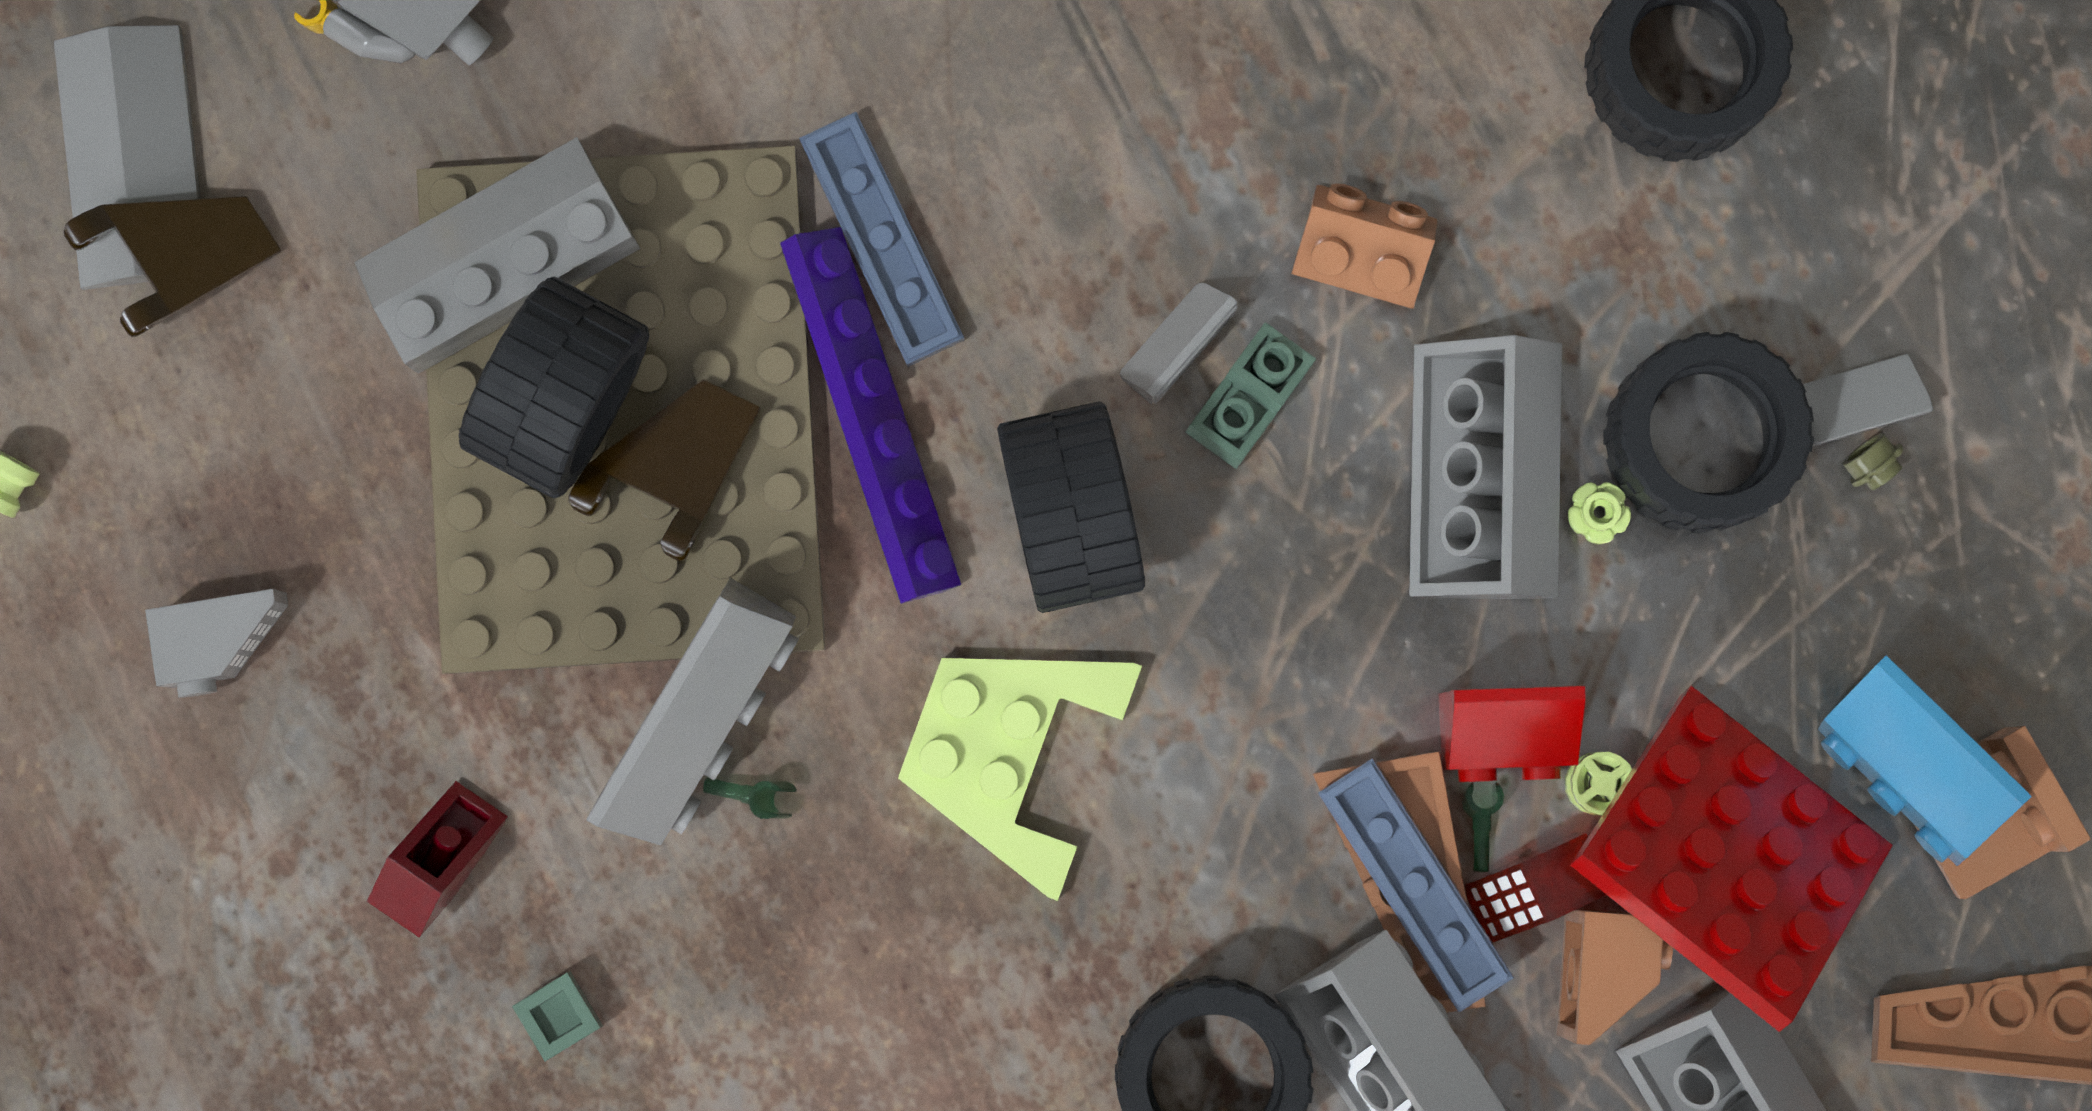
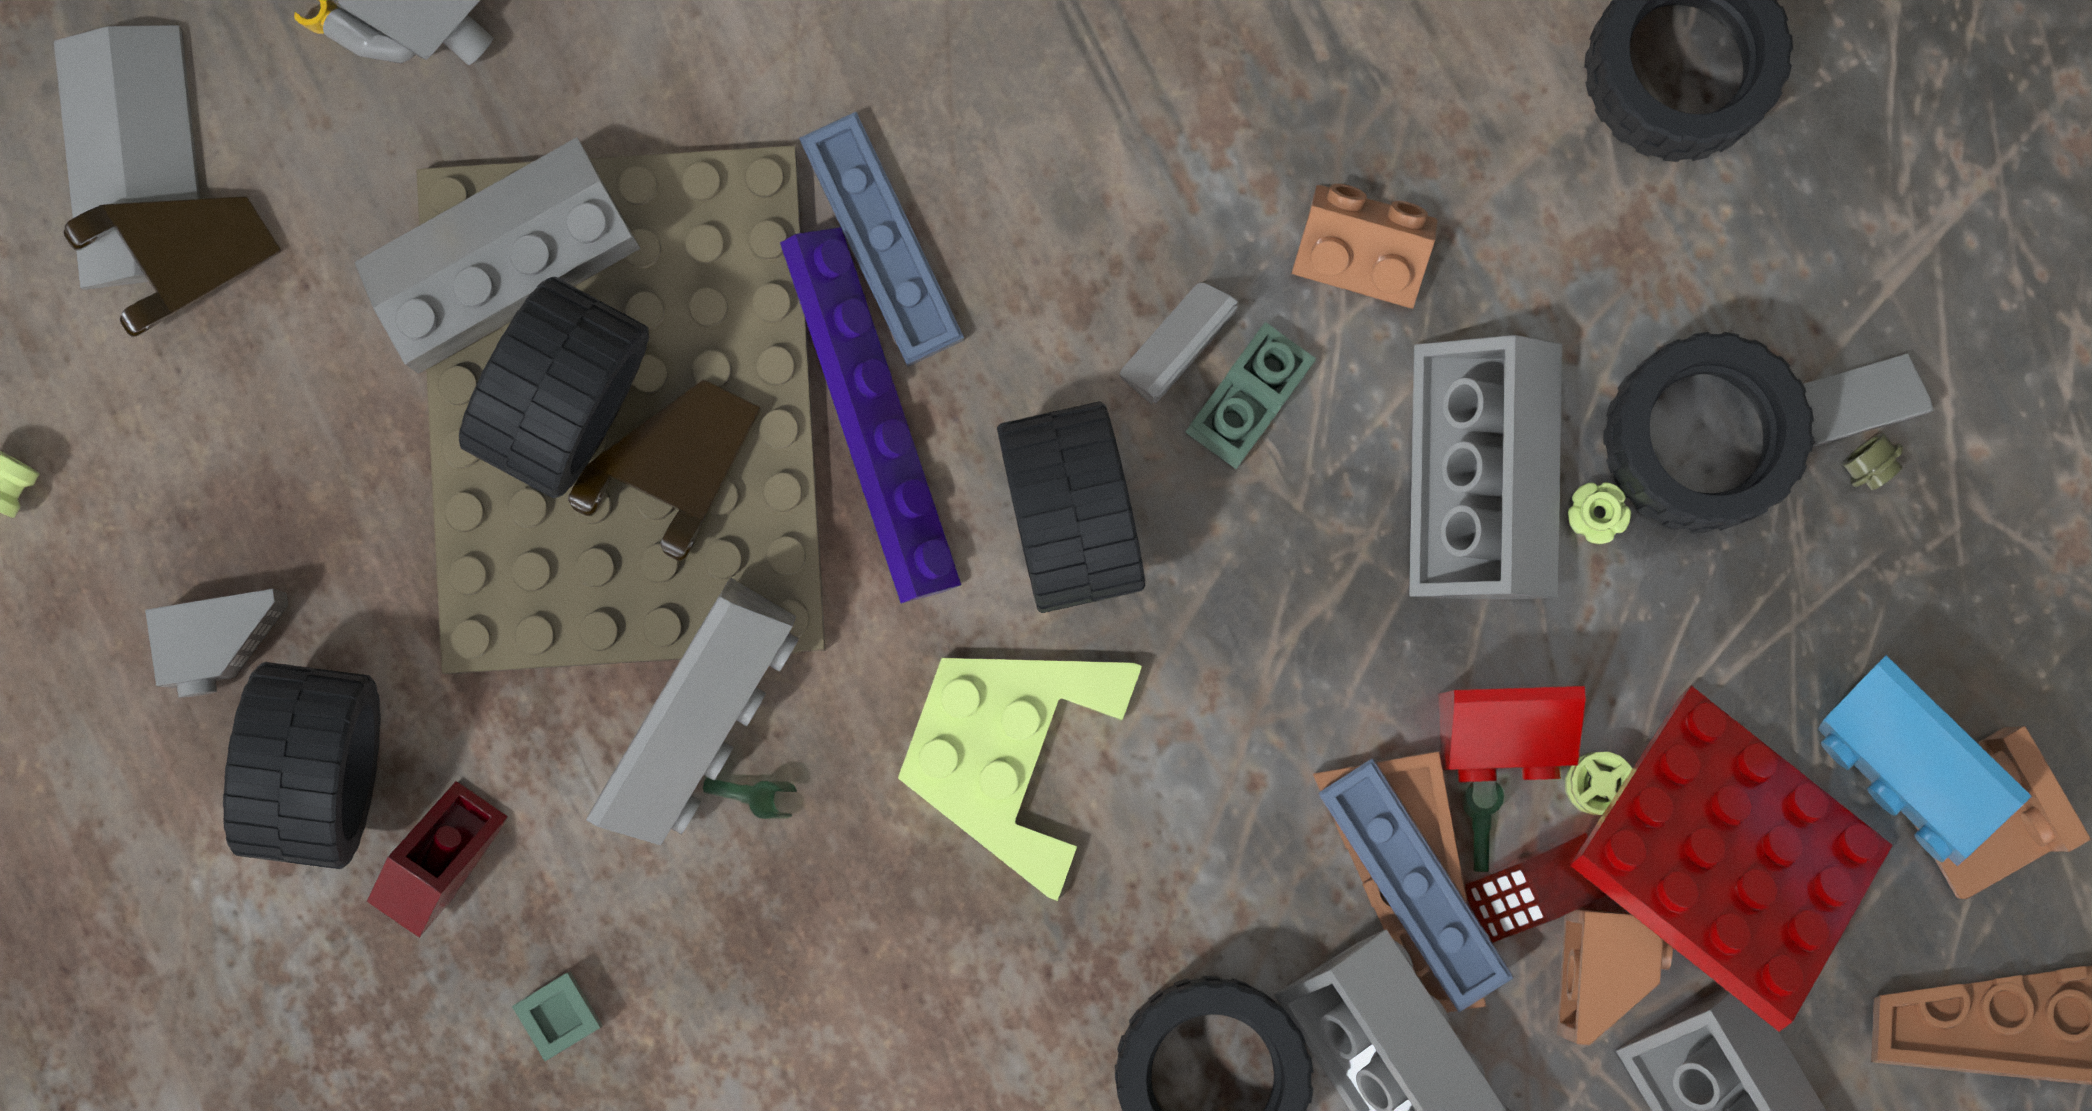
none -> black tyre [223,662,381,869]

